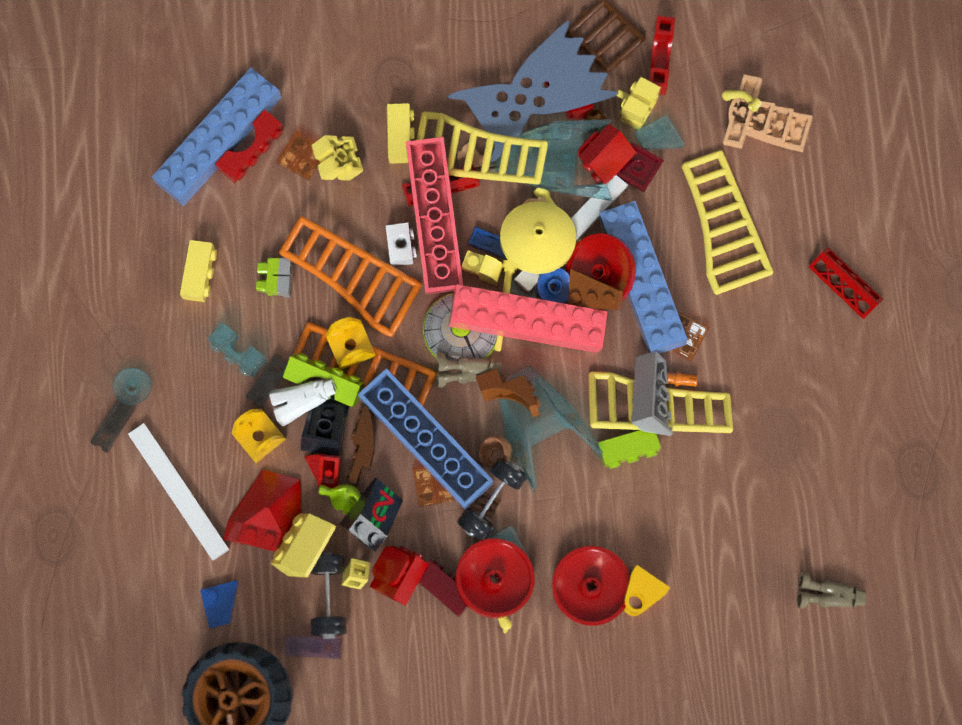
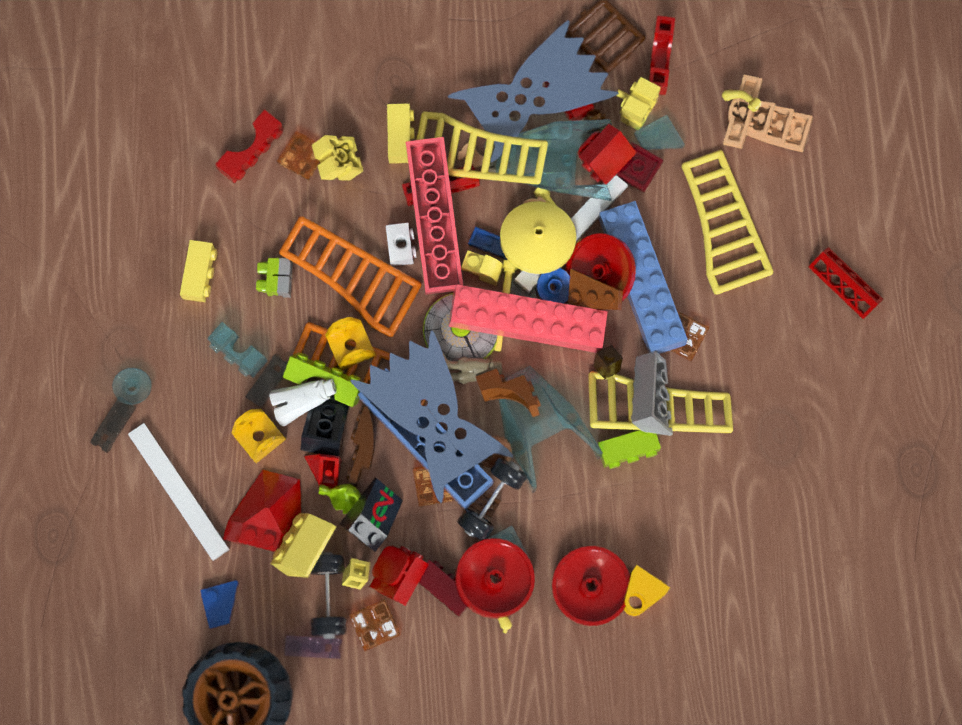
medium blue brick [152,68,281,207] -> none
orange pin [667,371,698,387] -> none
dark tan piece [797,571,866,609] -> none
none -> clear orange tile [349,599,401,652]
none -> sand blue piece [351,331,513,503]
none -> dark brown brick [594,345,623,380]

